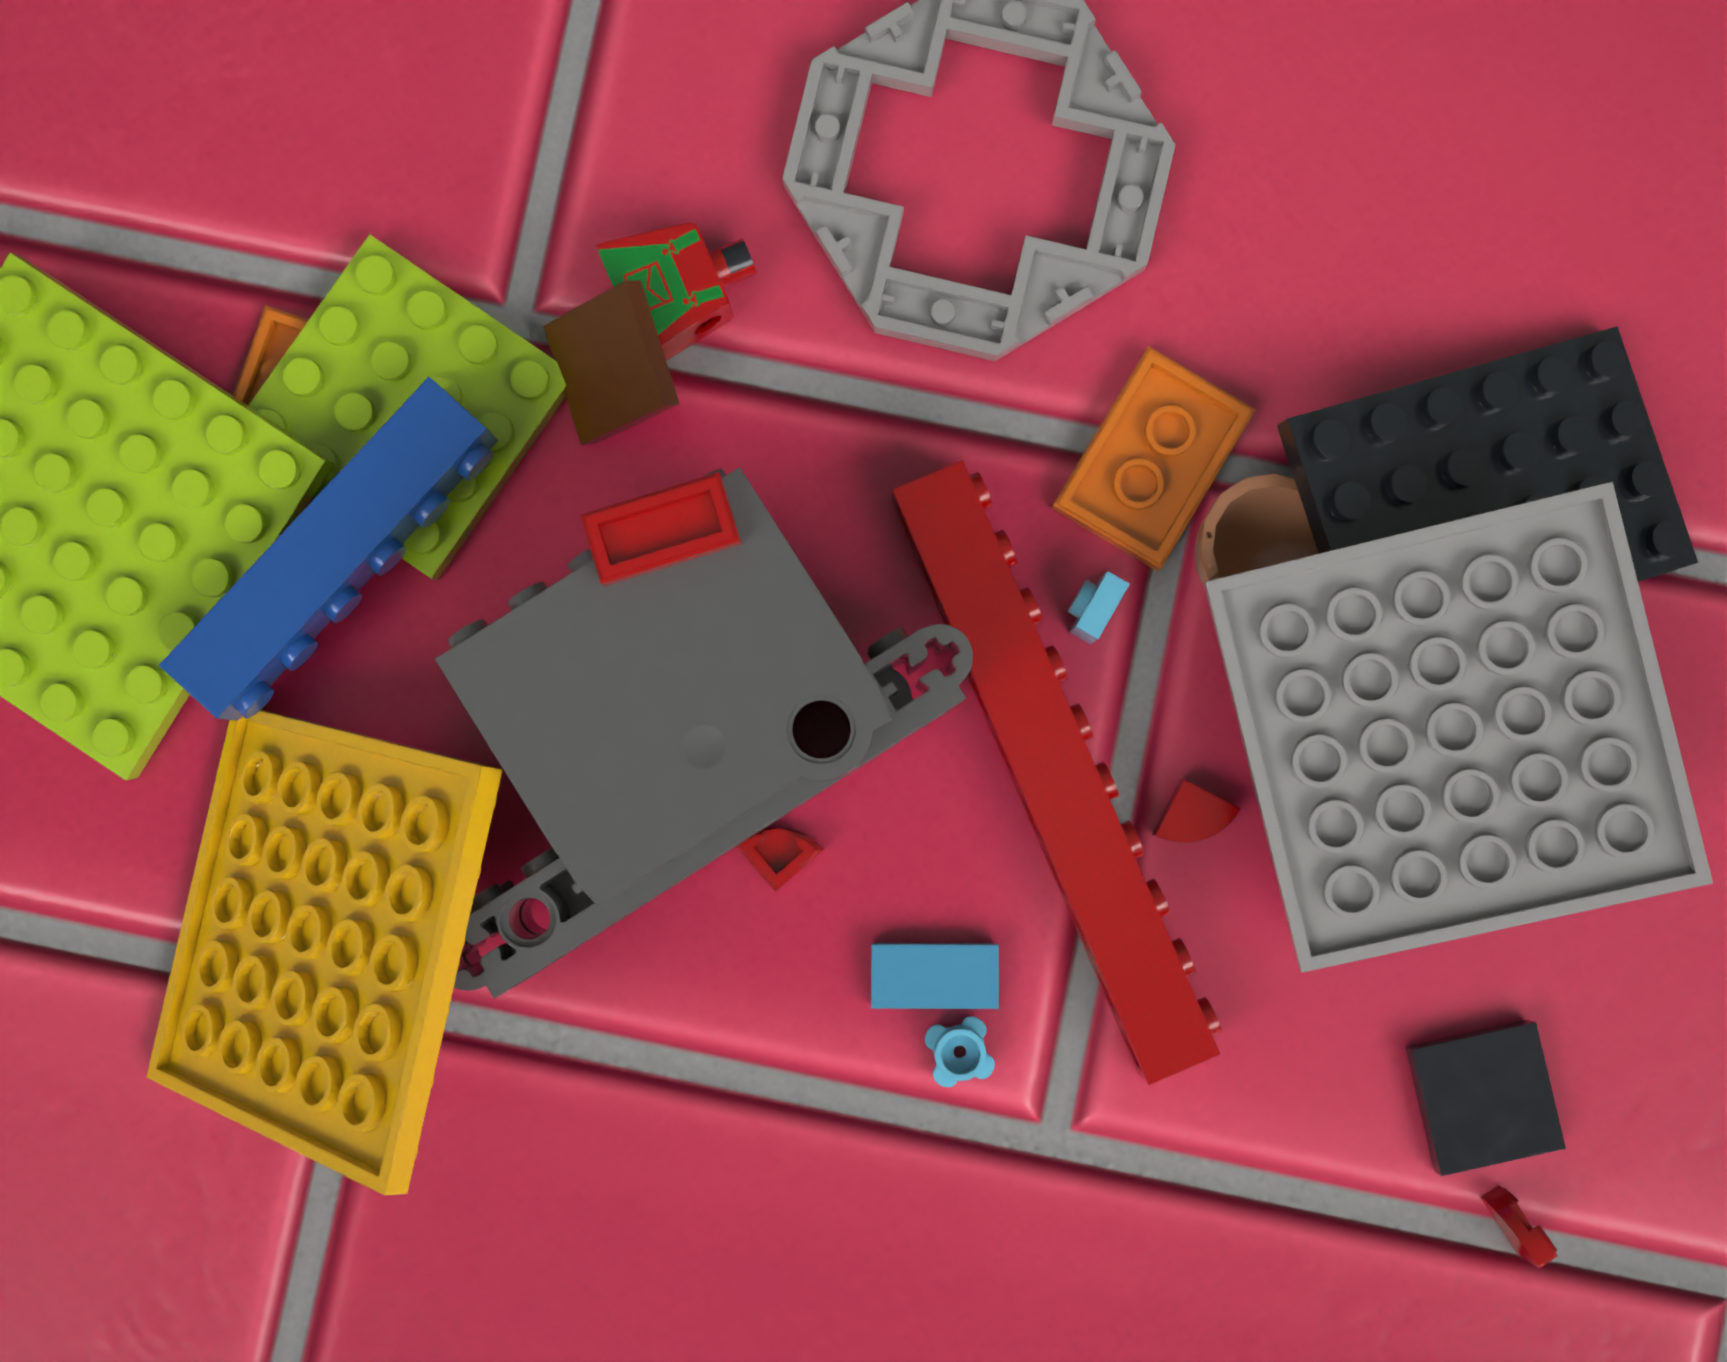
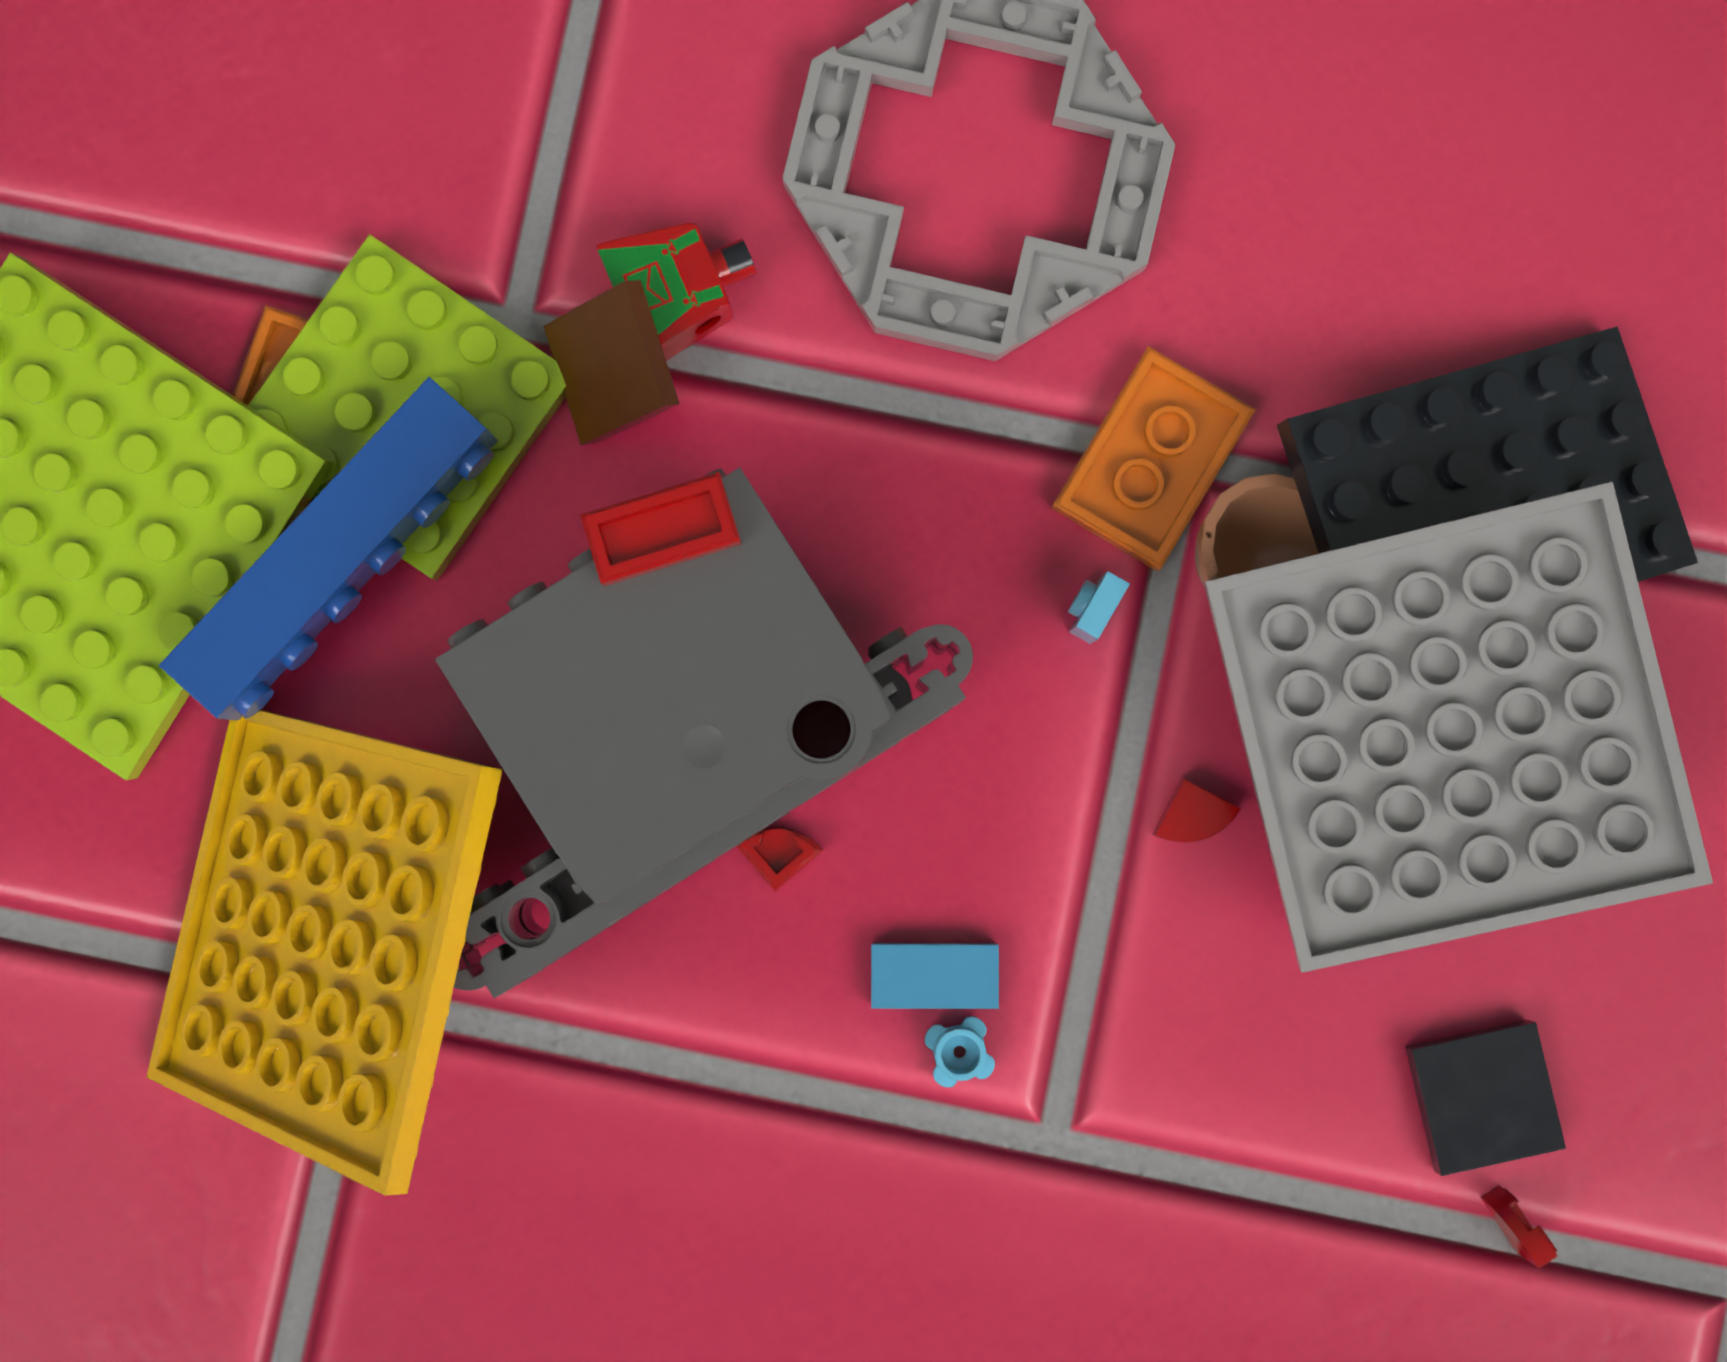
red brick [891,460,1222,1085] -> none

